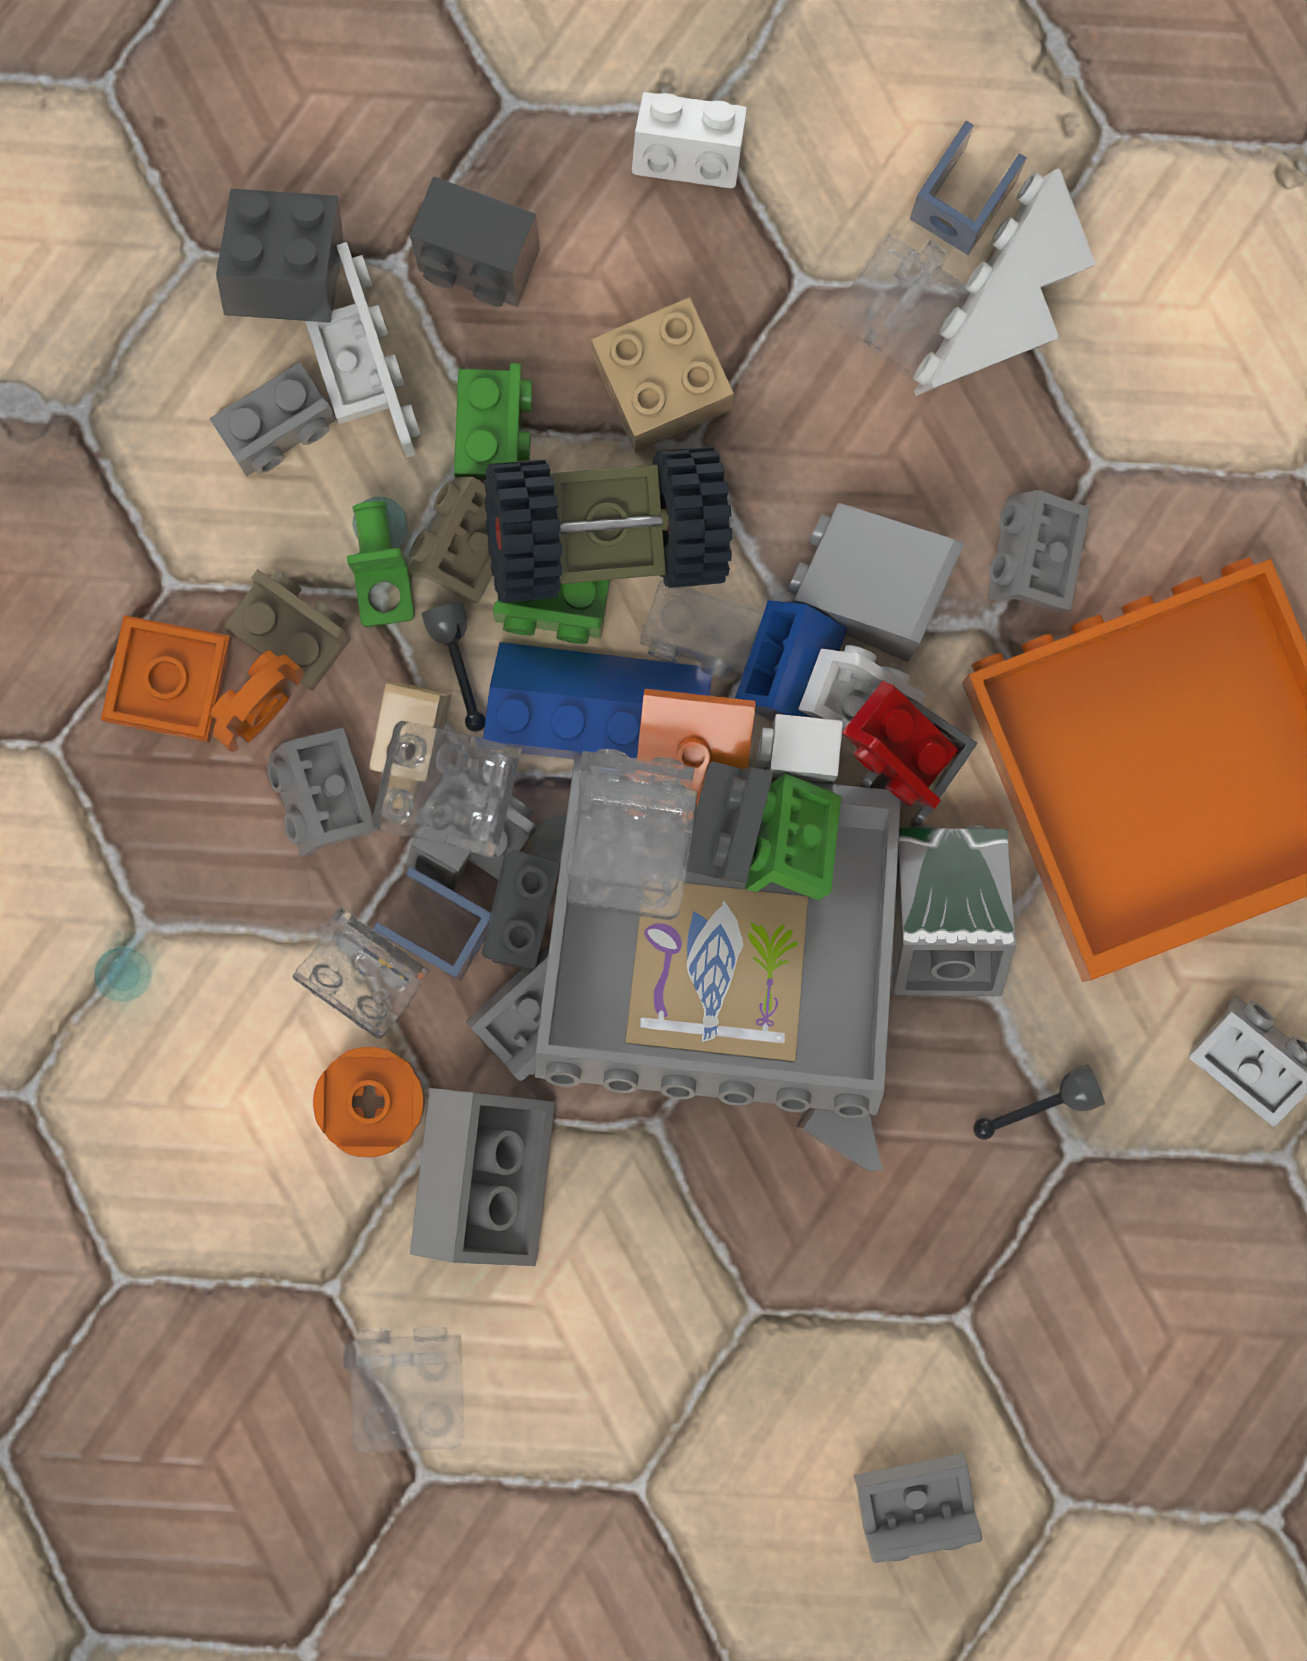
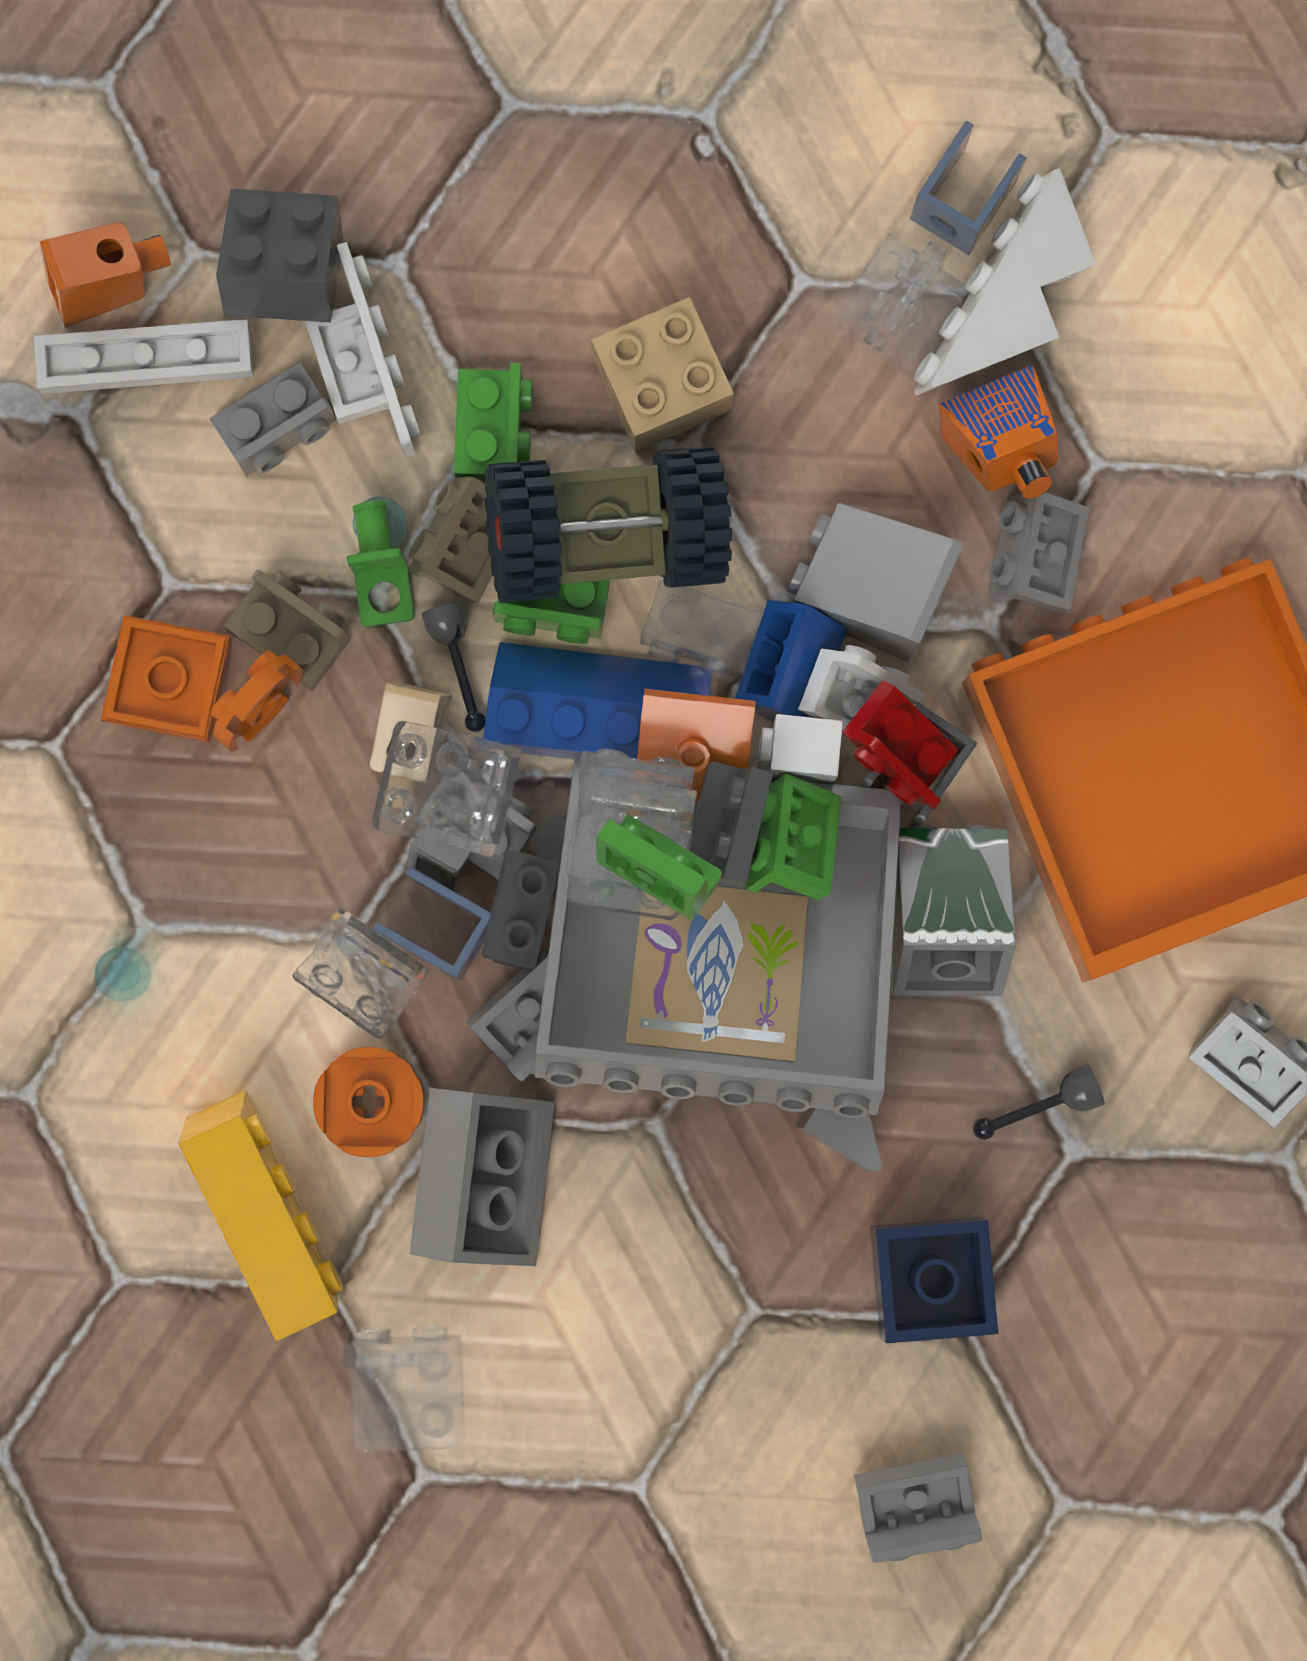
light grey bracket [267,728,377,857] -> none
dark grey brick [410,176,540,307] -> none
white bracket [632,92,747,188] -> none
none -> white plate [34,319,254,394]
none -> orange torso [39,222,171,328]
none -> yellow wedge [178,1090,343,1341]
none -> bright green bracket [596,816,722,921]
none -> dark blue brick [870,1217,999,1343]
none -> orange torso [939,365,1058,499]

